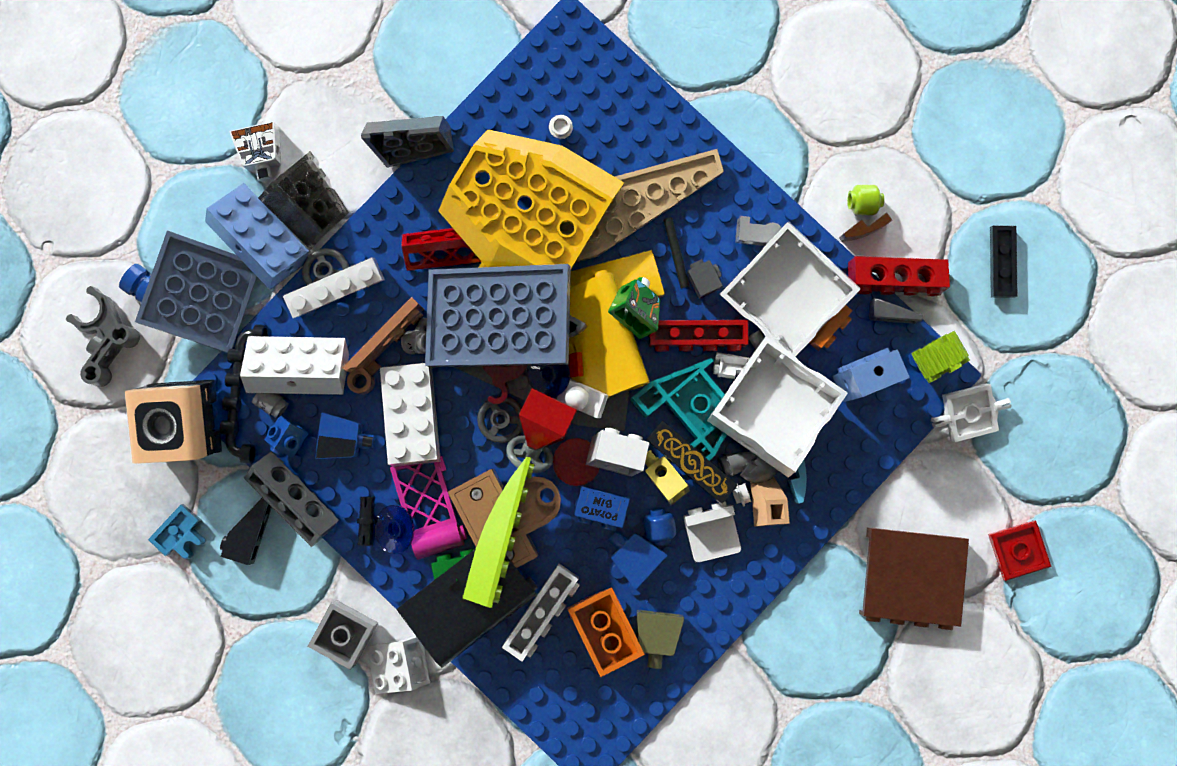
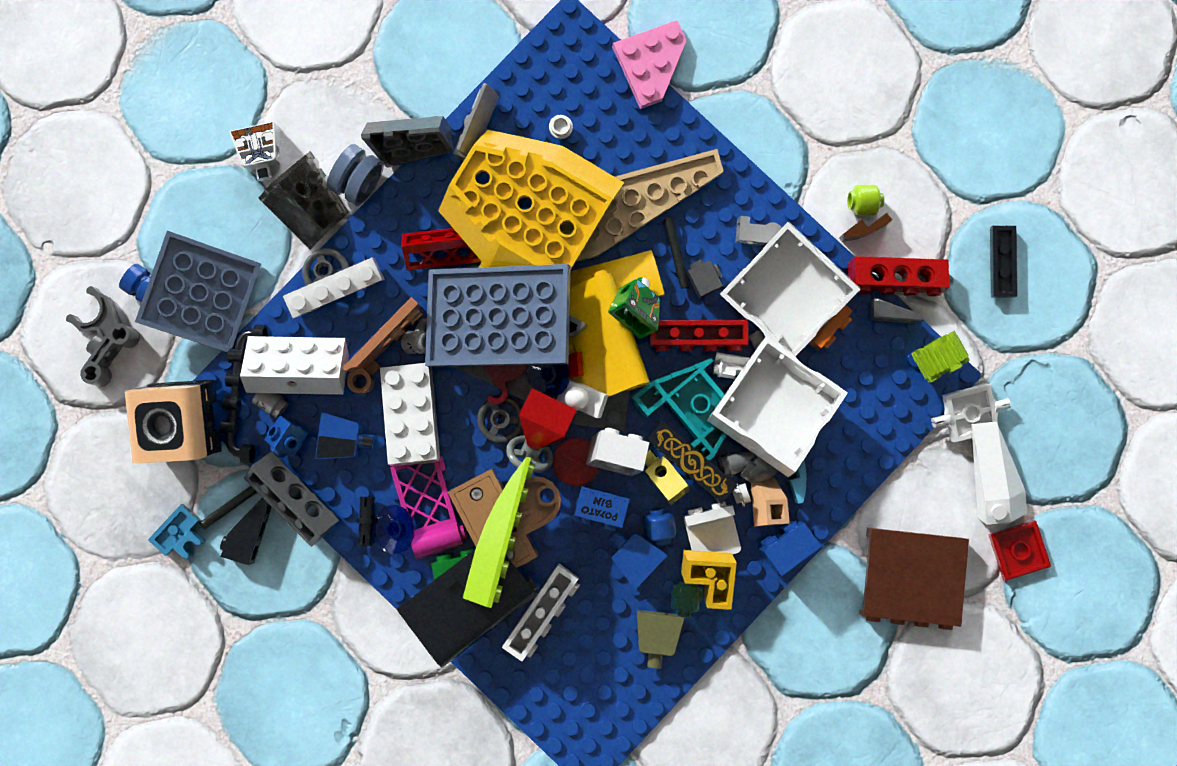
medium blue brick [205,183,309,290] -> none
light grey brick [307,600,378,670] -> none
white bracket [367,636,430,694] -> none
orange slope [567,587,645,677] -> none
medium blue brick [832,348,910,402] -> none
none -> pearl dark grey bar [199,486,257,530]
none -> sand blue wheel [326,144,384,206]
none -> light grey panel [452,83,499,161]
none -> bright pink plate [612,20,687,109]
none -> clear green head [670,580,703,617]
none -> yellow brick [681,550,737,610]
none -> blue brick [758,520,822,576]
none -> white wedge [971,422,1027,525]

